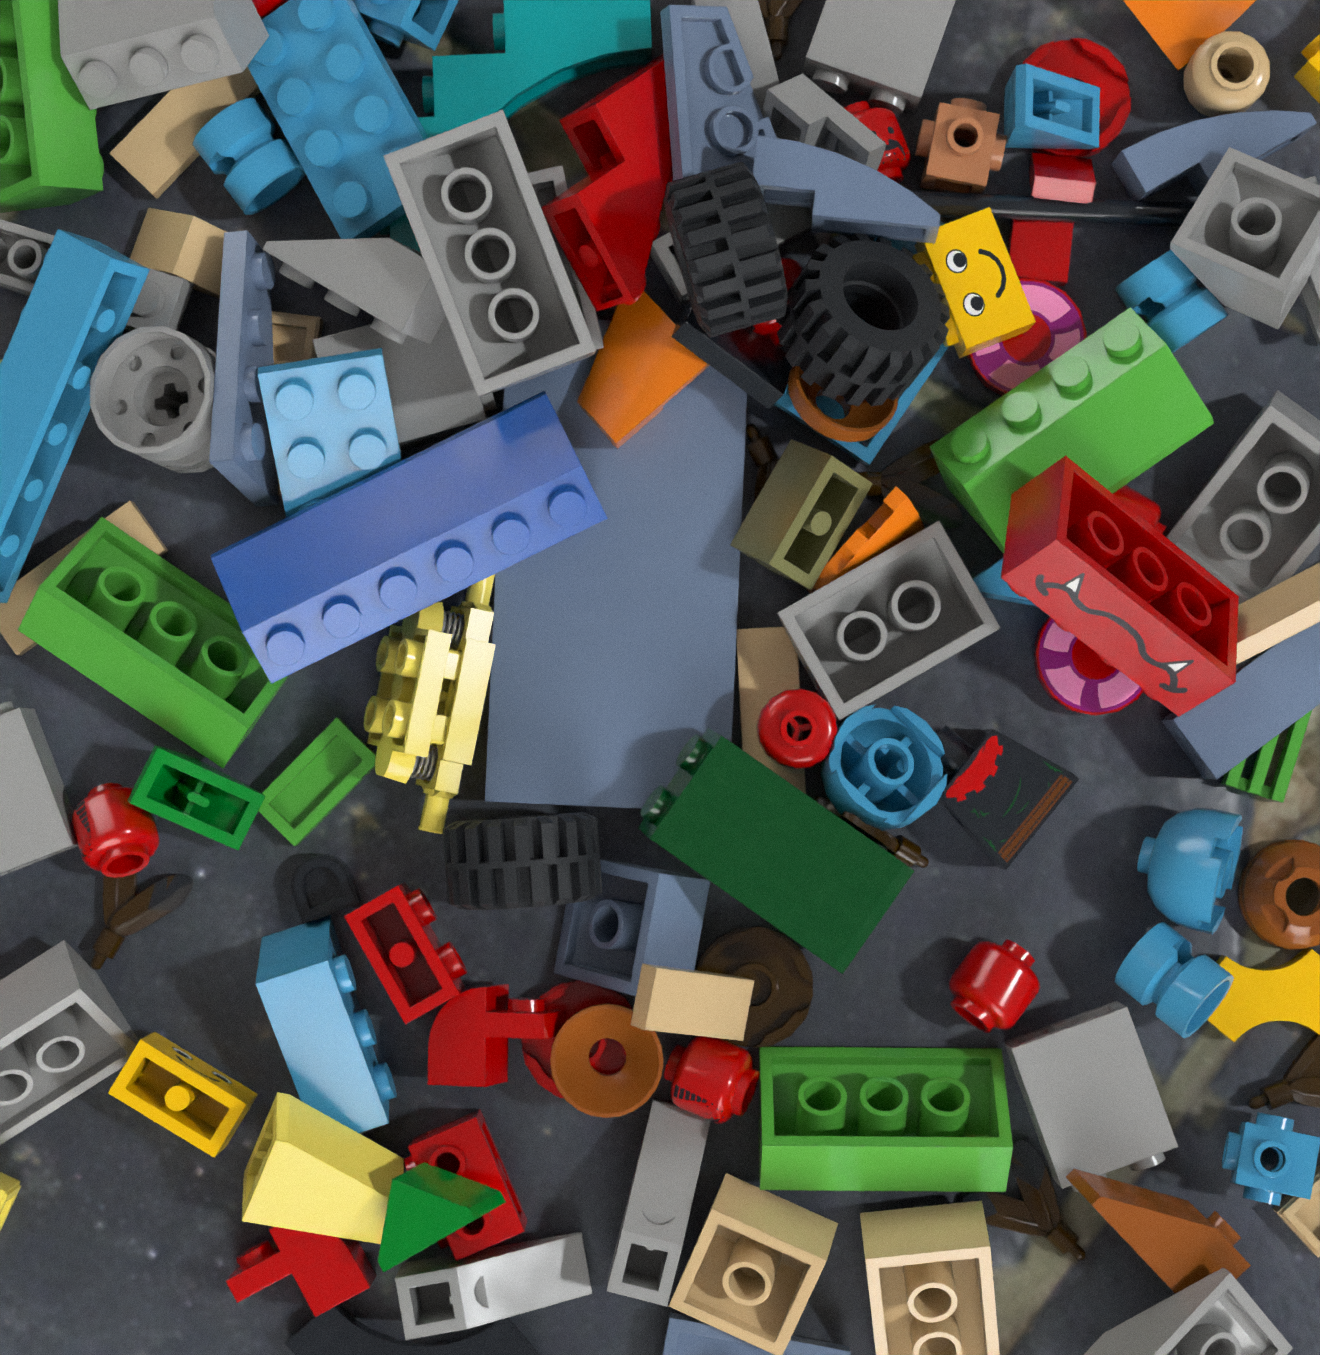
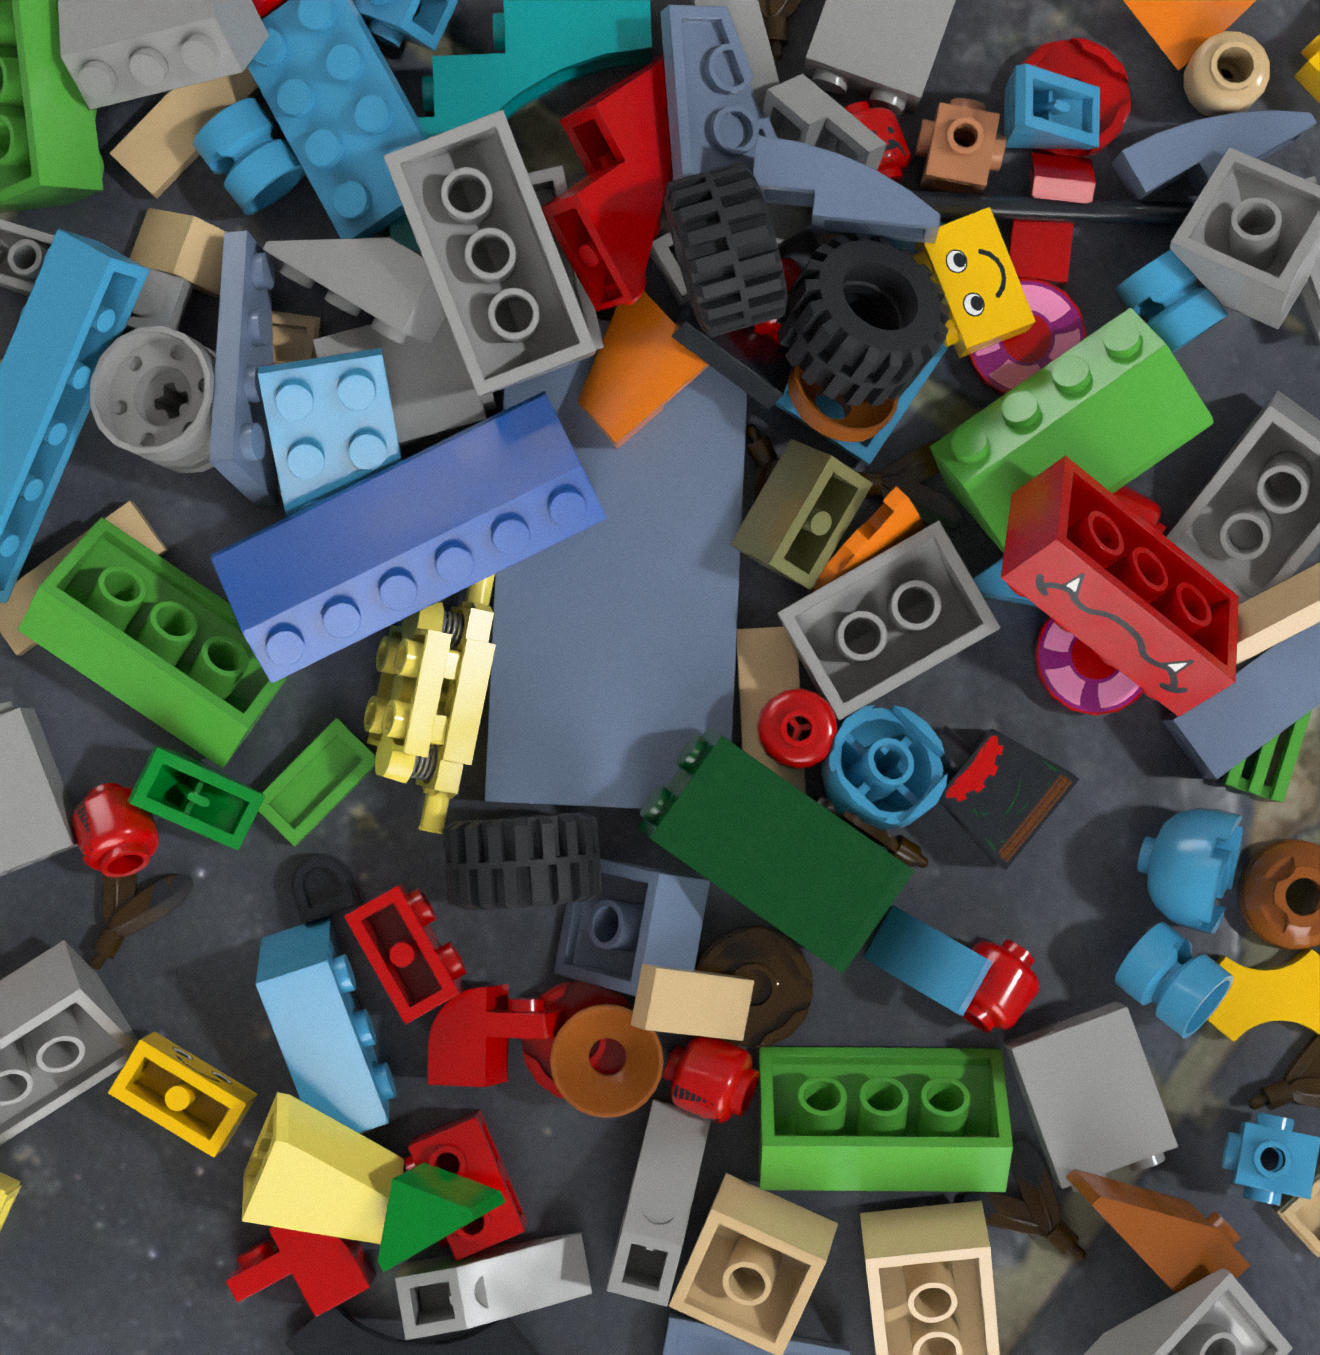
none -> dark azure slope [863,905,993,1016]

